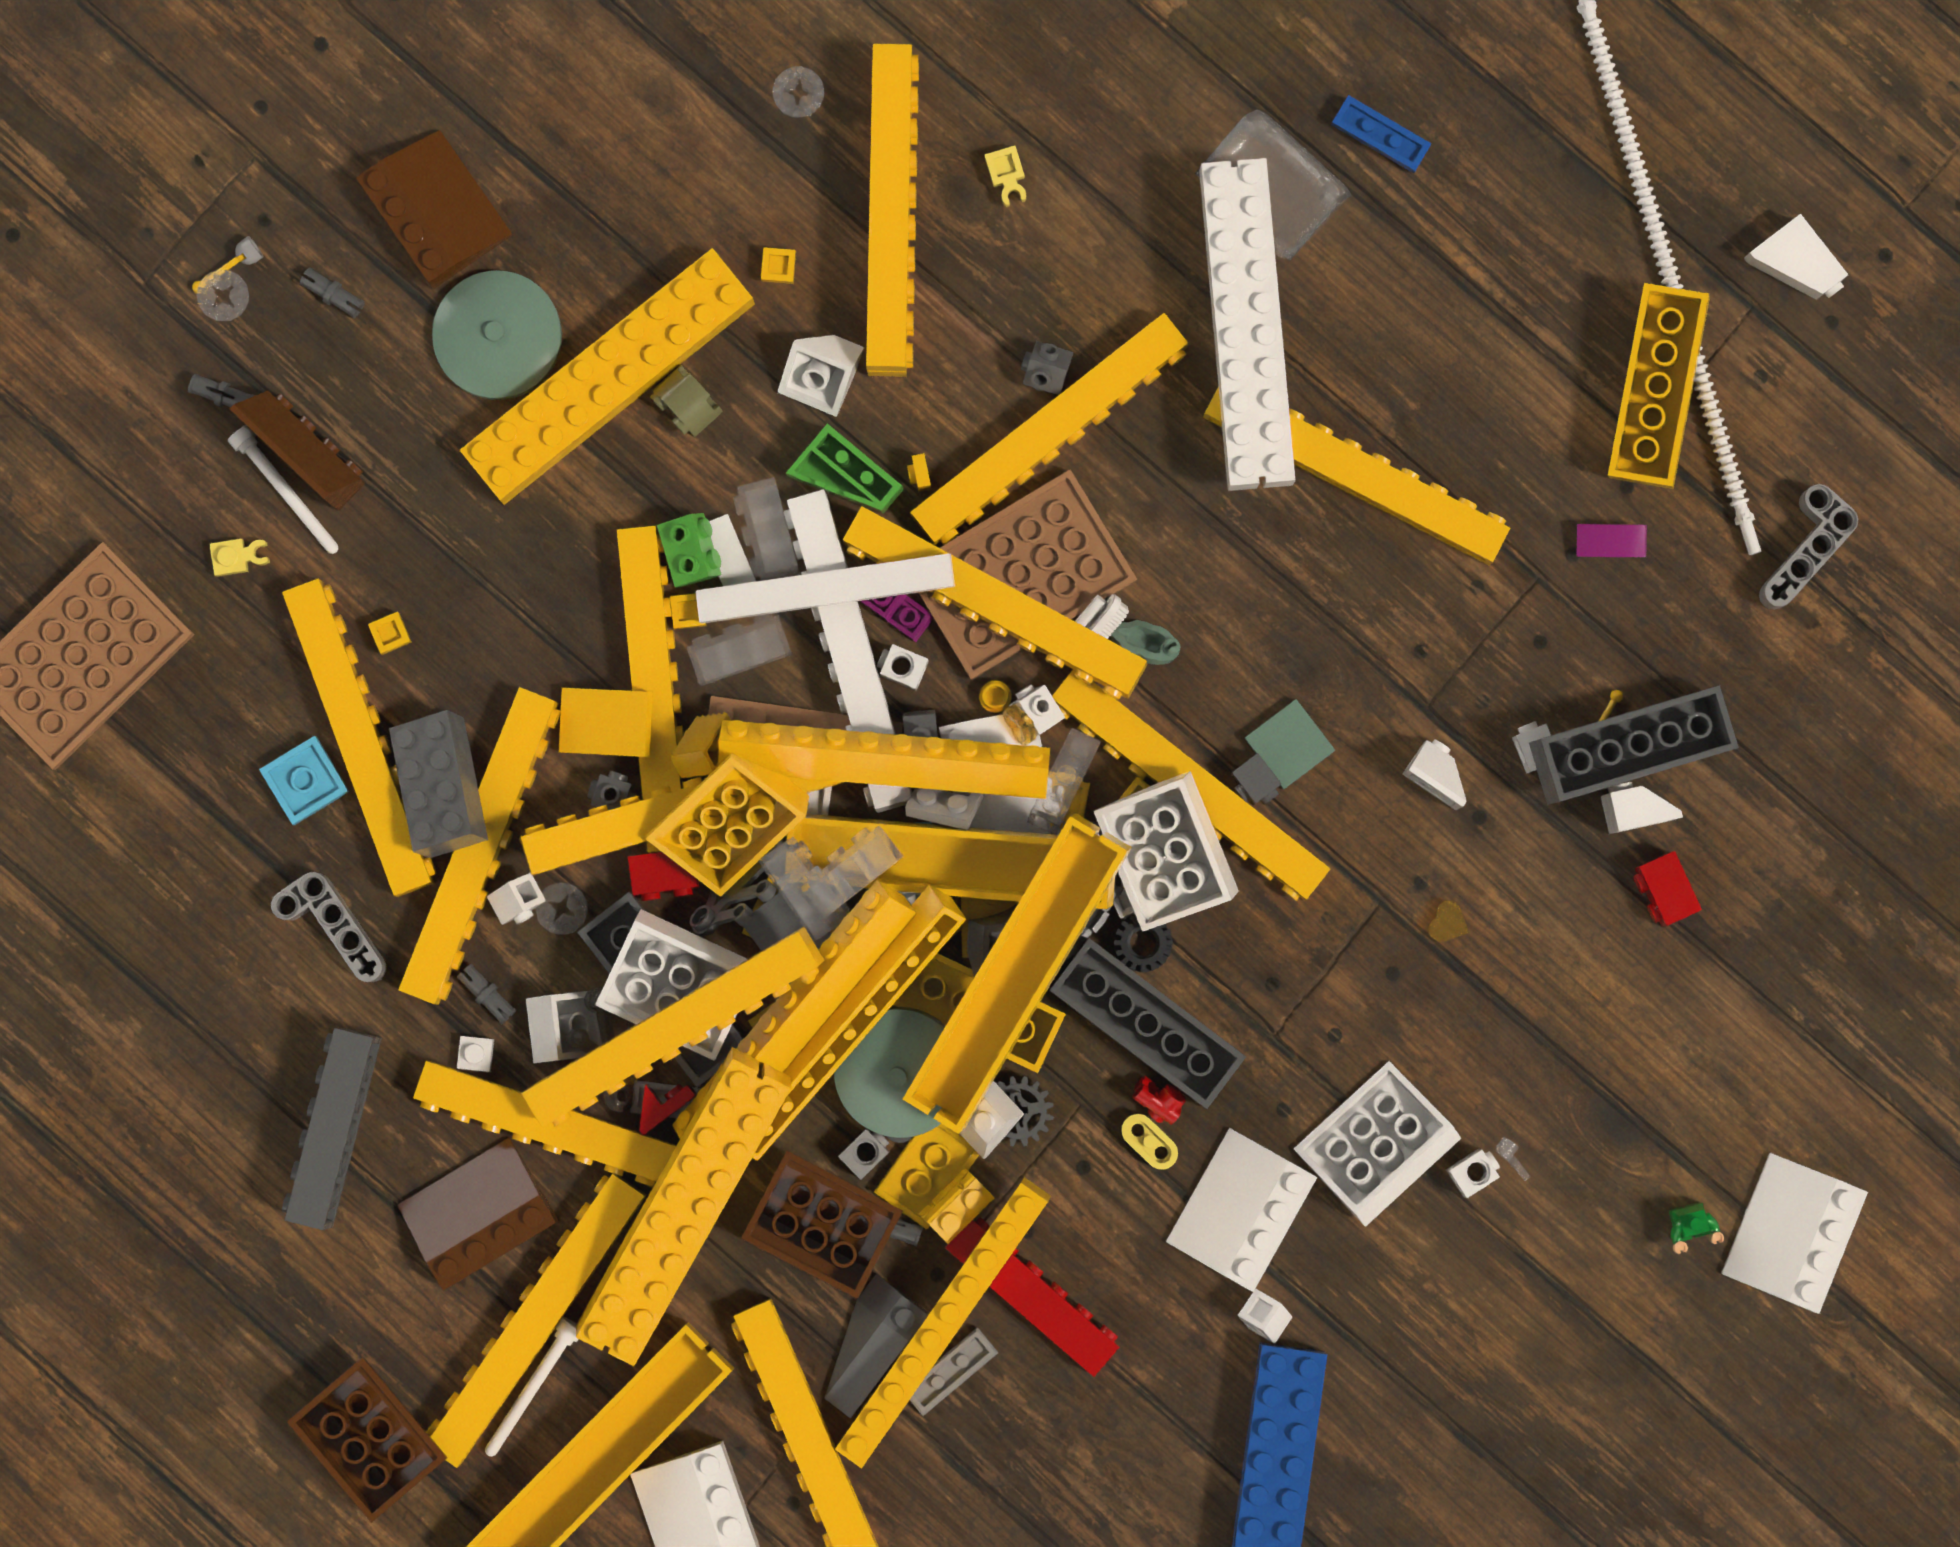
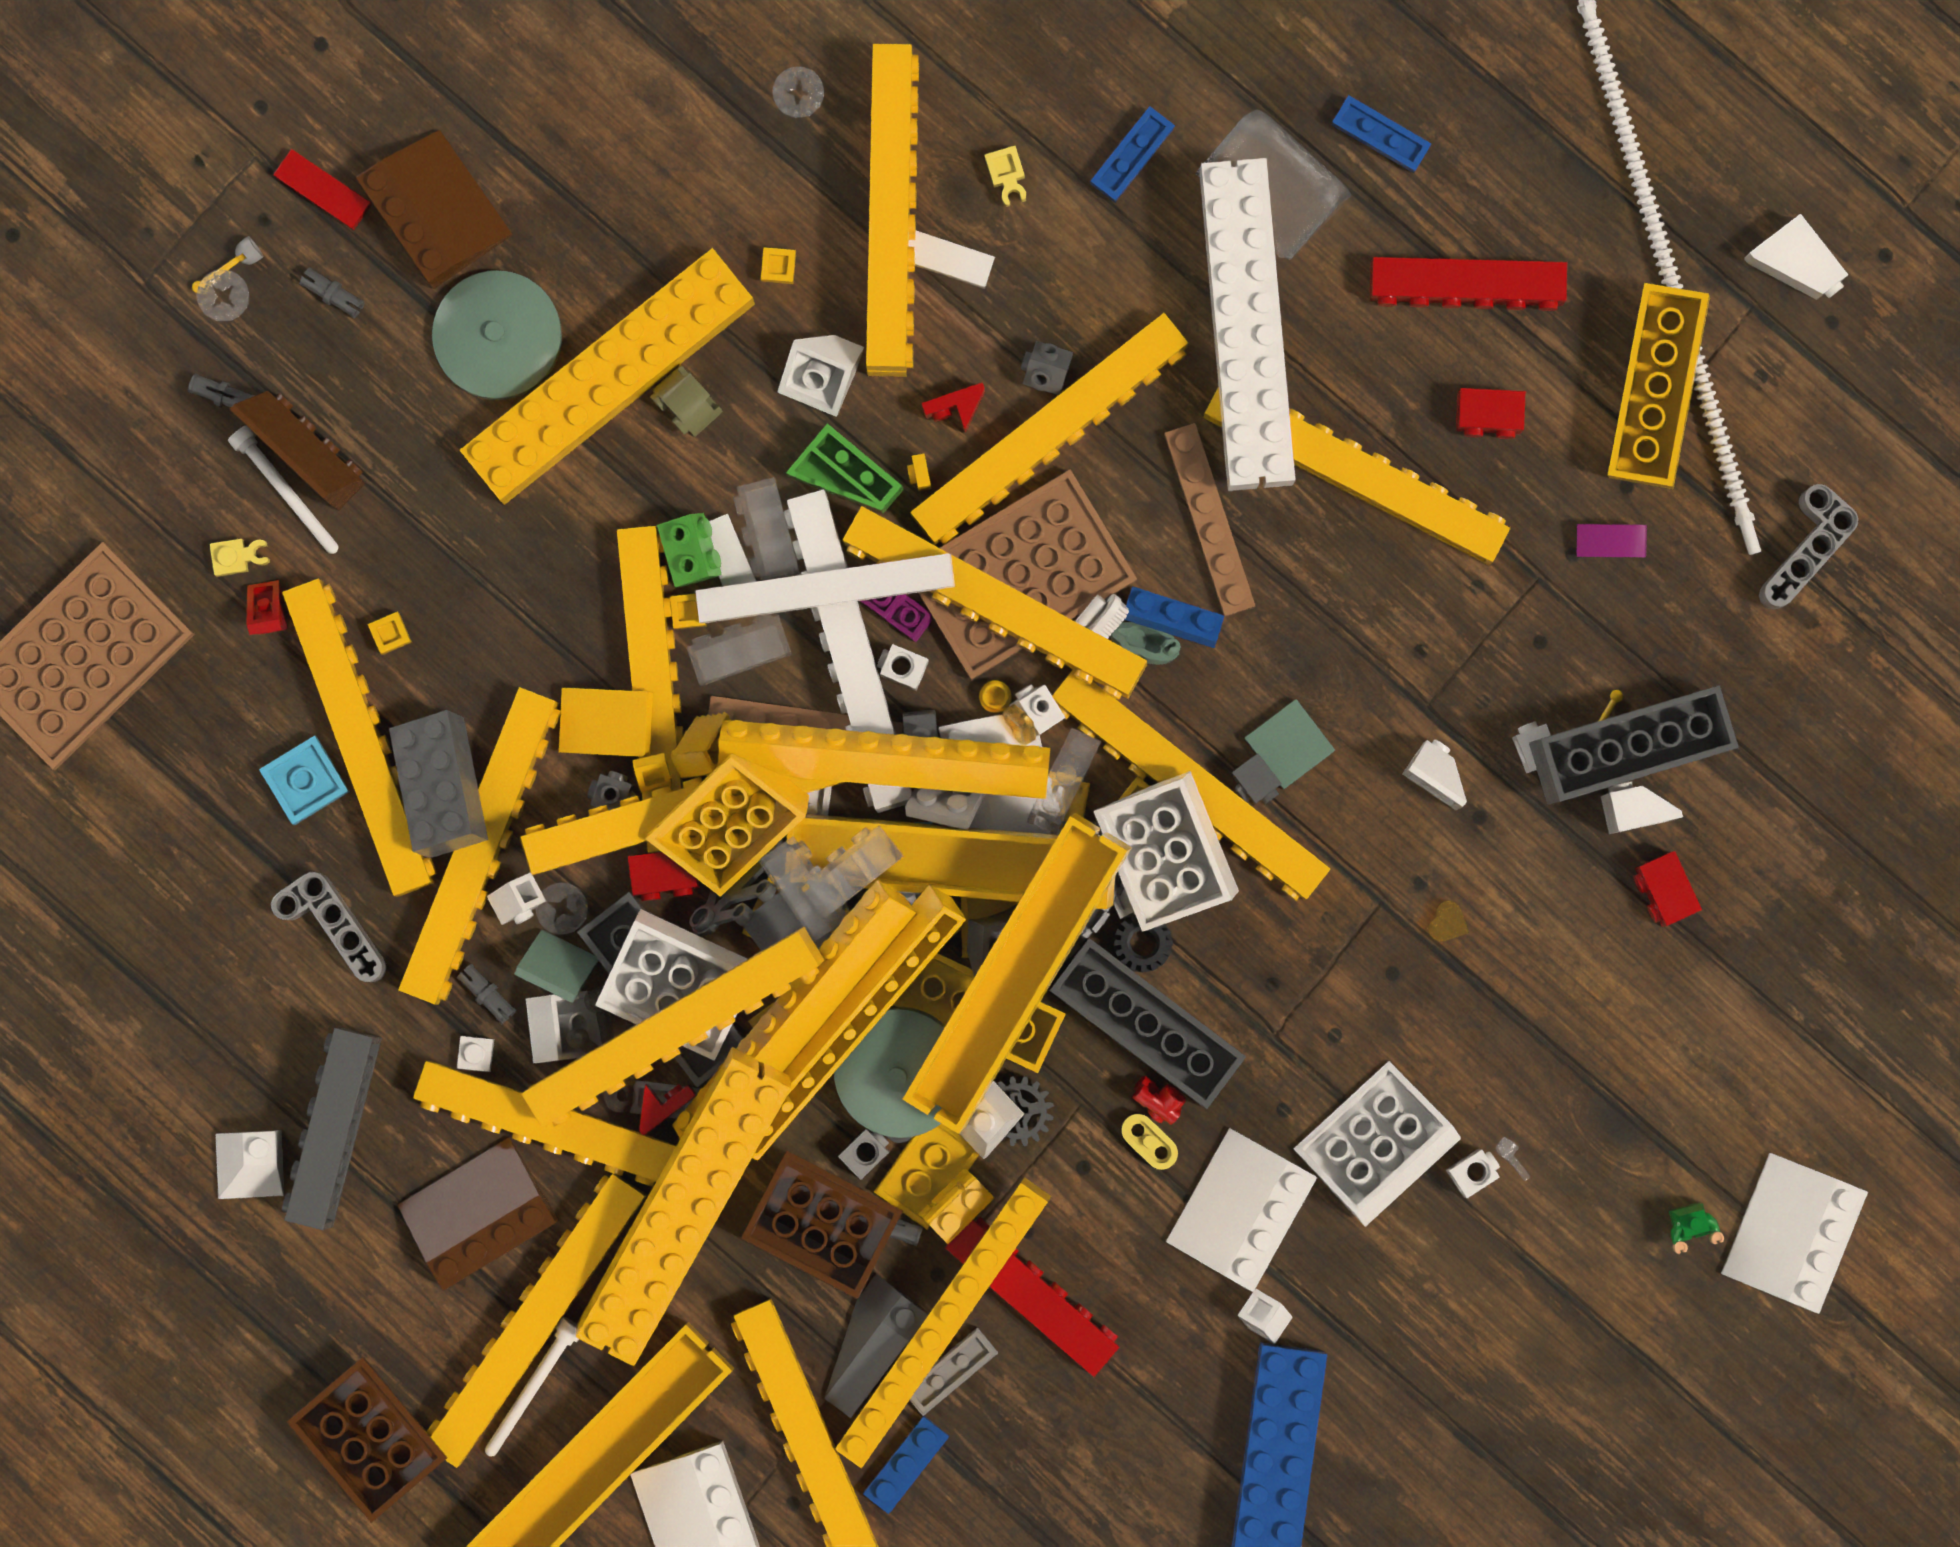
none -> white slope [216,1130,284,1199]
none -> red slope [246,580,287,635]
none -> red tile [273,149,372,231]
none -> sand green tile [514,929,599,1003]
none -> yellow plate [632,753,673,792]
none -> blue plate [863,1416,950,1514]
none -> white tile [909,231,995,289]
none -> red slope [921,382,985,433]
none -> blue plate [1090,106,1175,203]
none -> blue plate [1124,586,1224,648]
none -> medium nougat plate [1164,423,1255,617]
none -> red brick [1370,257,1567,311]
none -> red brick [1456,388,1526,439]

